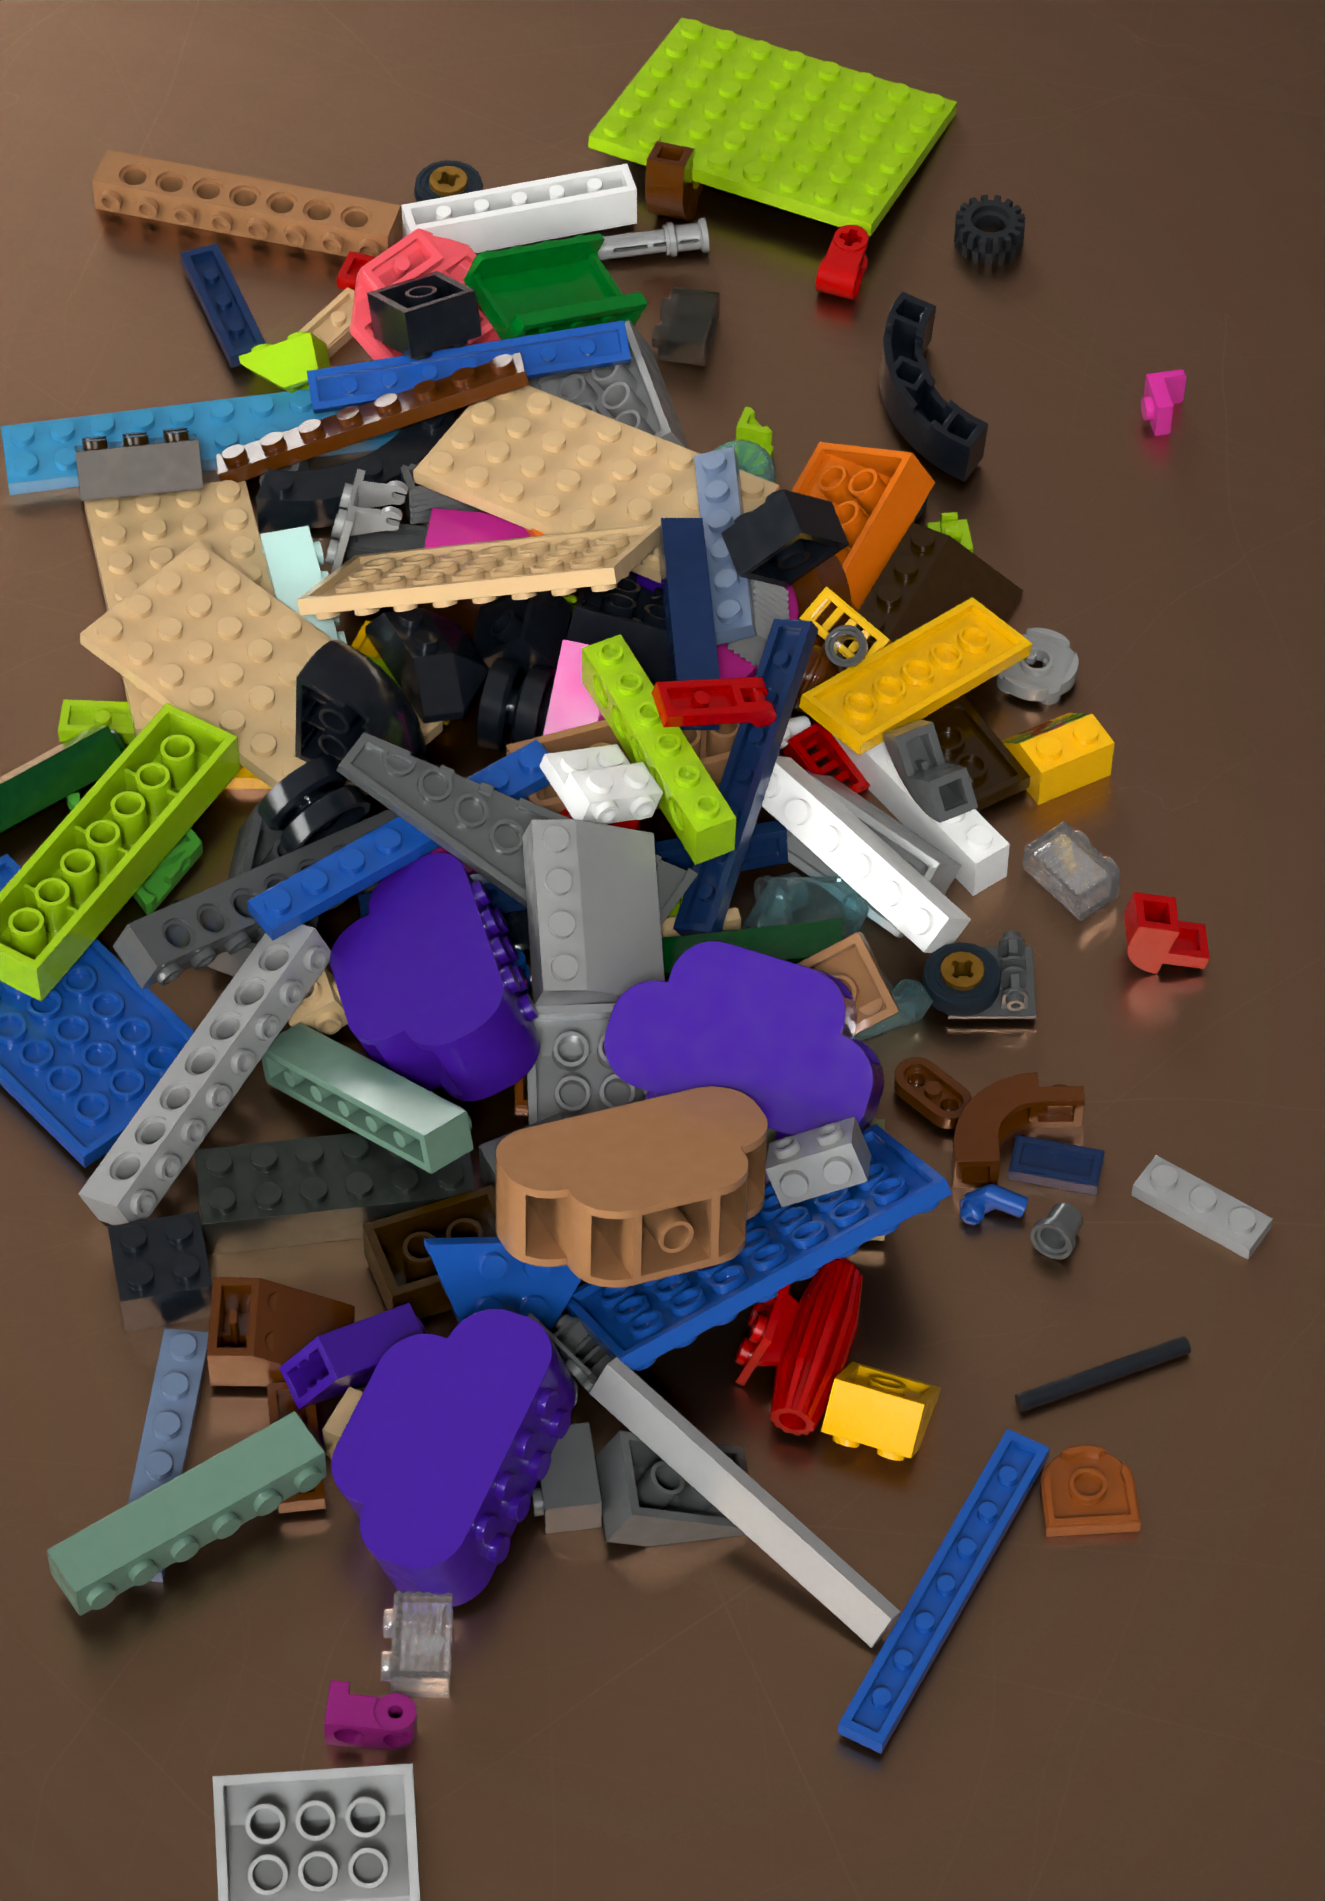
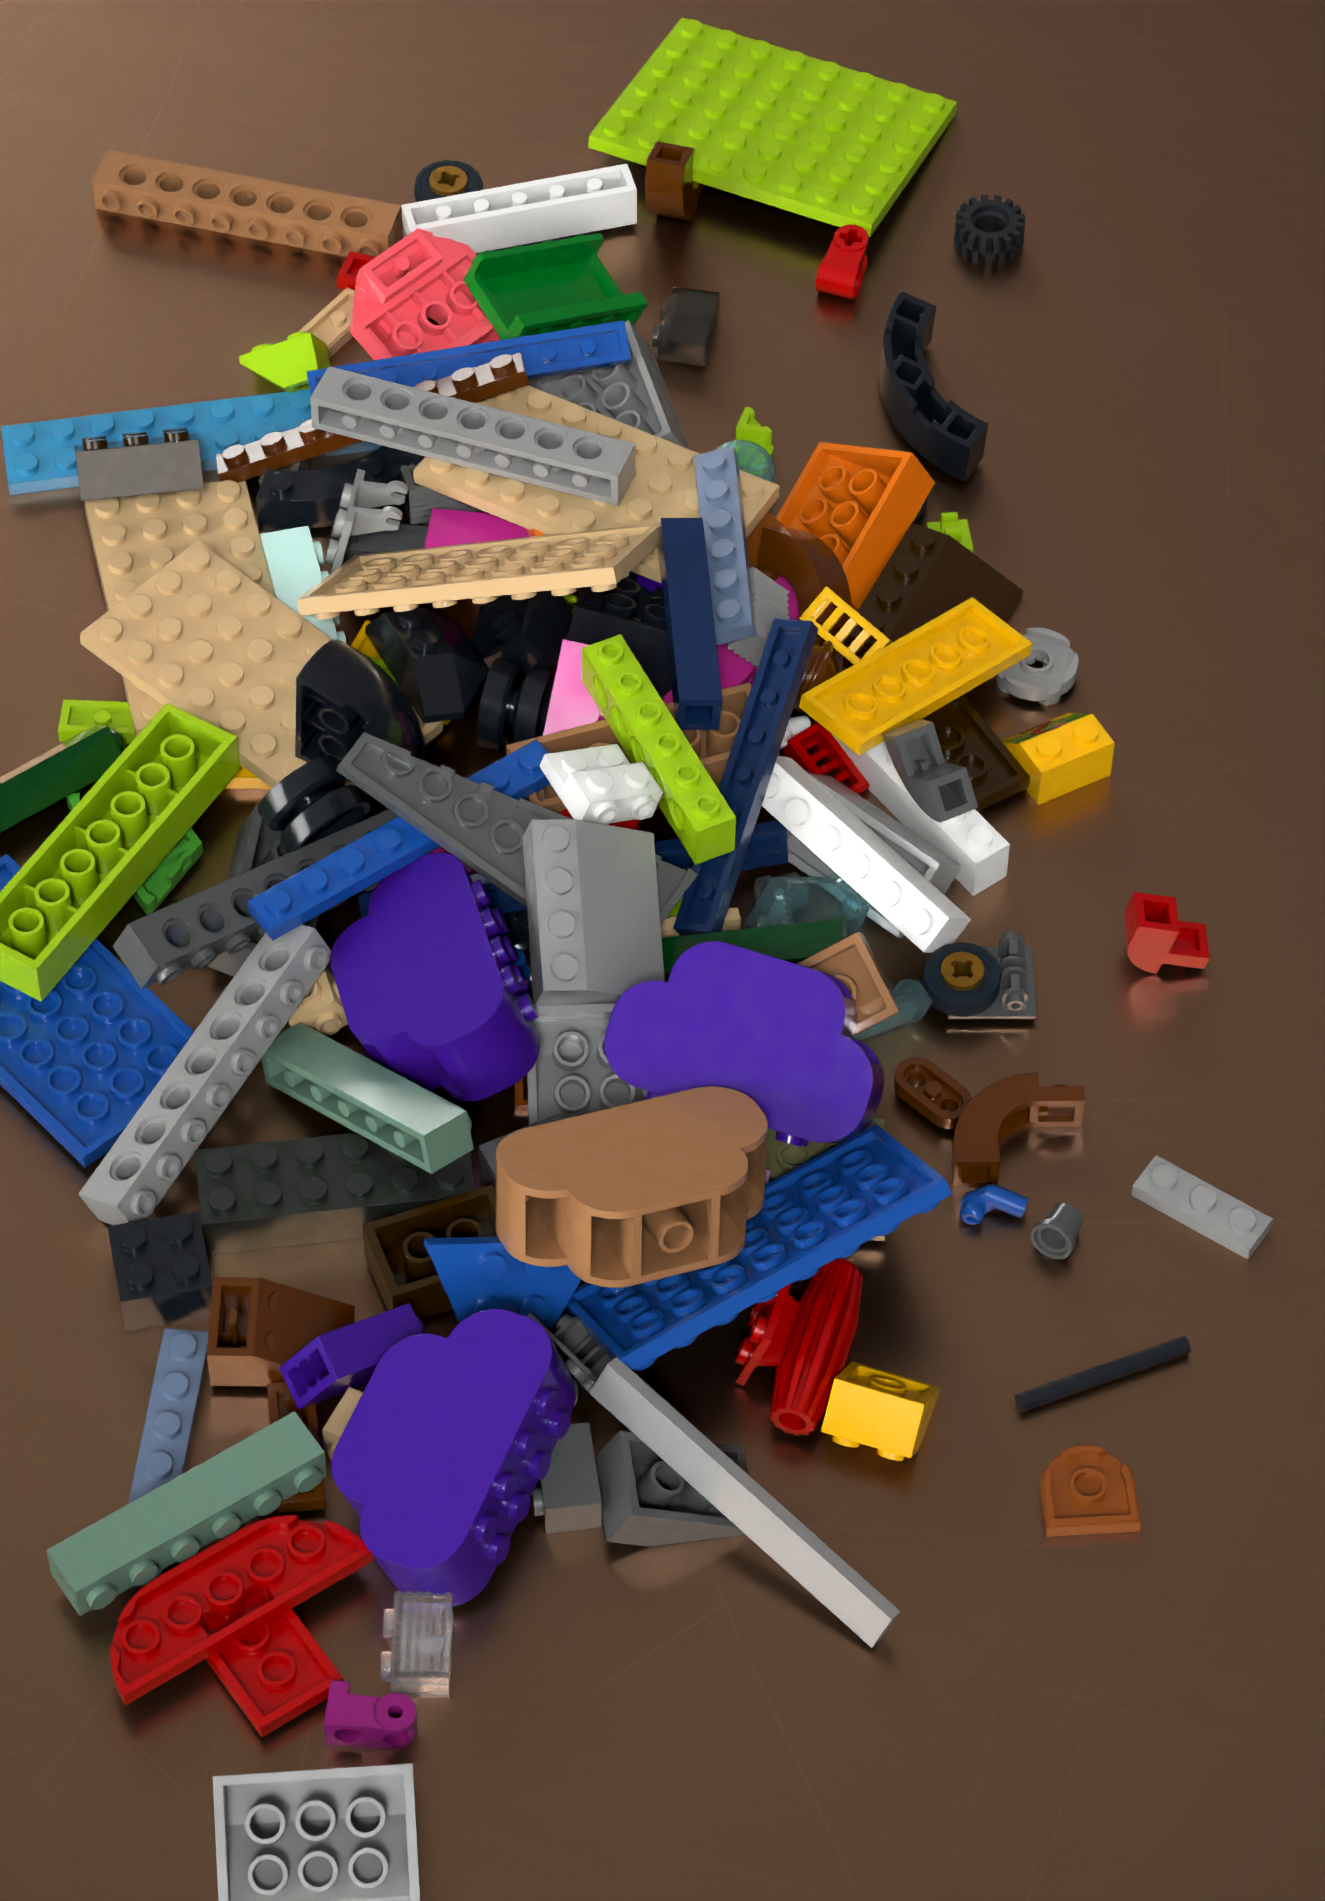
dark blue plate [180,243,266,368] -> none
black brick [367,271,482,360] -> none
light grey pin [598,217,709,260] -> none
red plate [651,677,777,727] -> none
black brick [721,489,849,587] -> none
light grey brick [765,1117,871,1207] -> none
dark grey piece [825,625,868,668] -> none
blue plate [838,1429,1050,1754] -> none
dark blue tile [1008,1134,1105,1196] -> none
clear brick [1022,821,1121,921] -> none
dark pink bracket [1141,369,1186,436] -> none
none -> red plate [110,1515,373,1737]
none -> light grey brick [310,366,635,506]

